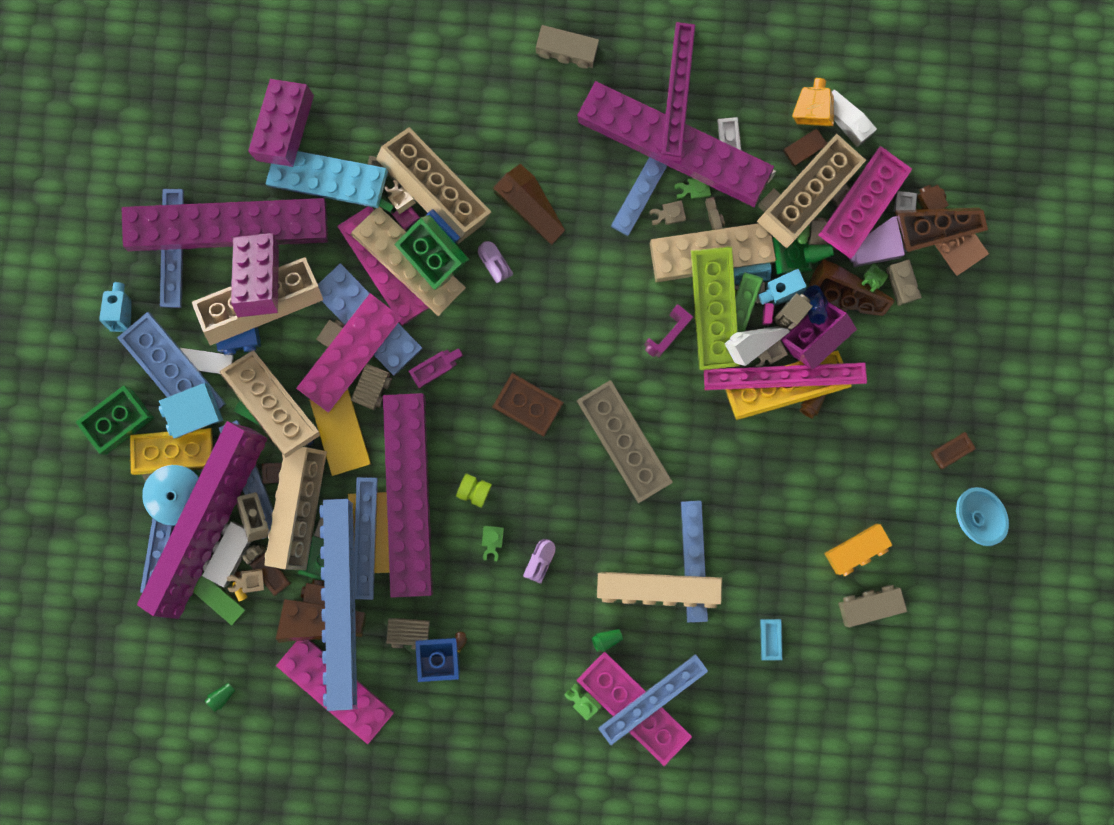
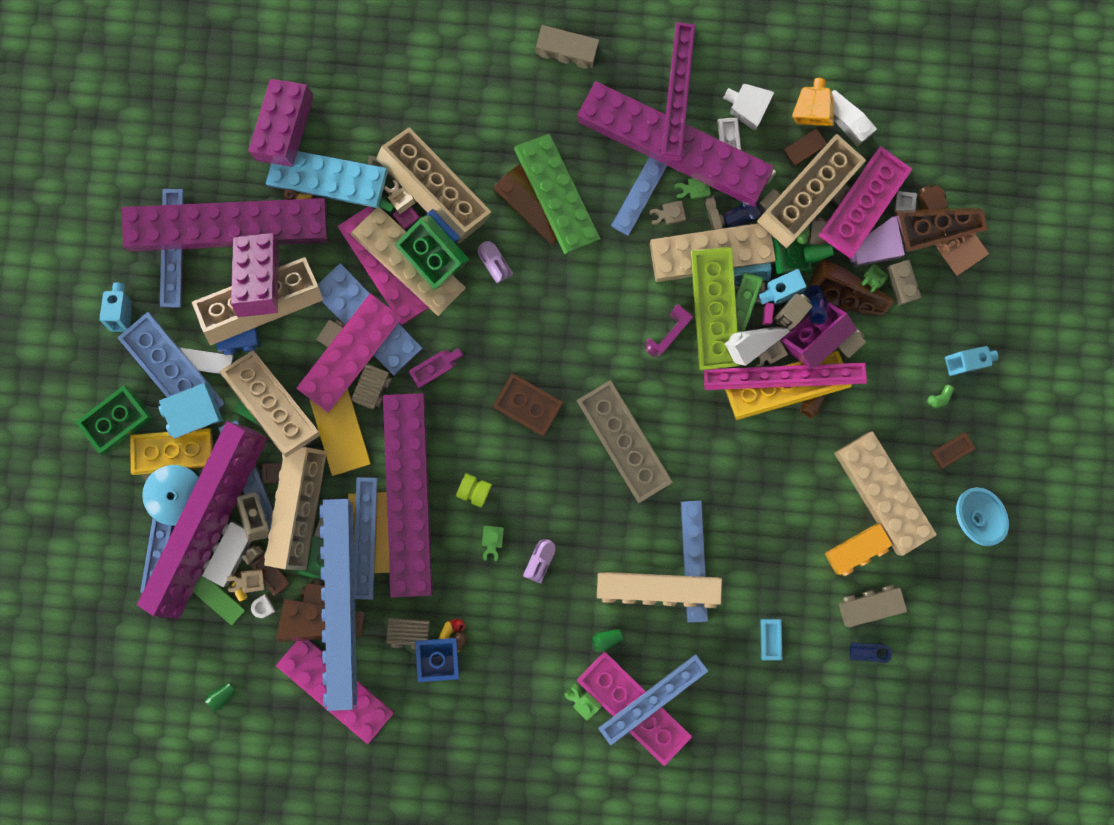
none -> white tile [251,594,276,618]
none -> reddish brown arm [284,189,313,200]
none -> arm [438,618,465,639]
none -> bright green plate [514,134,600,254]
none -> white torso [723,84,774,131]
none -> clear blue piece [723,202,764,228]
none -> tan brick [834,431,937,556]
none -> dark tan brick [835,329,866,360]
none -> clear blue piece [850,642,892,663]
none -> bright green arm [927,385,955,408]
none -> medium azure torso [945,346,998,376]

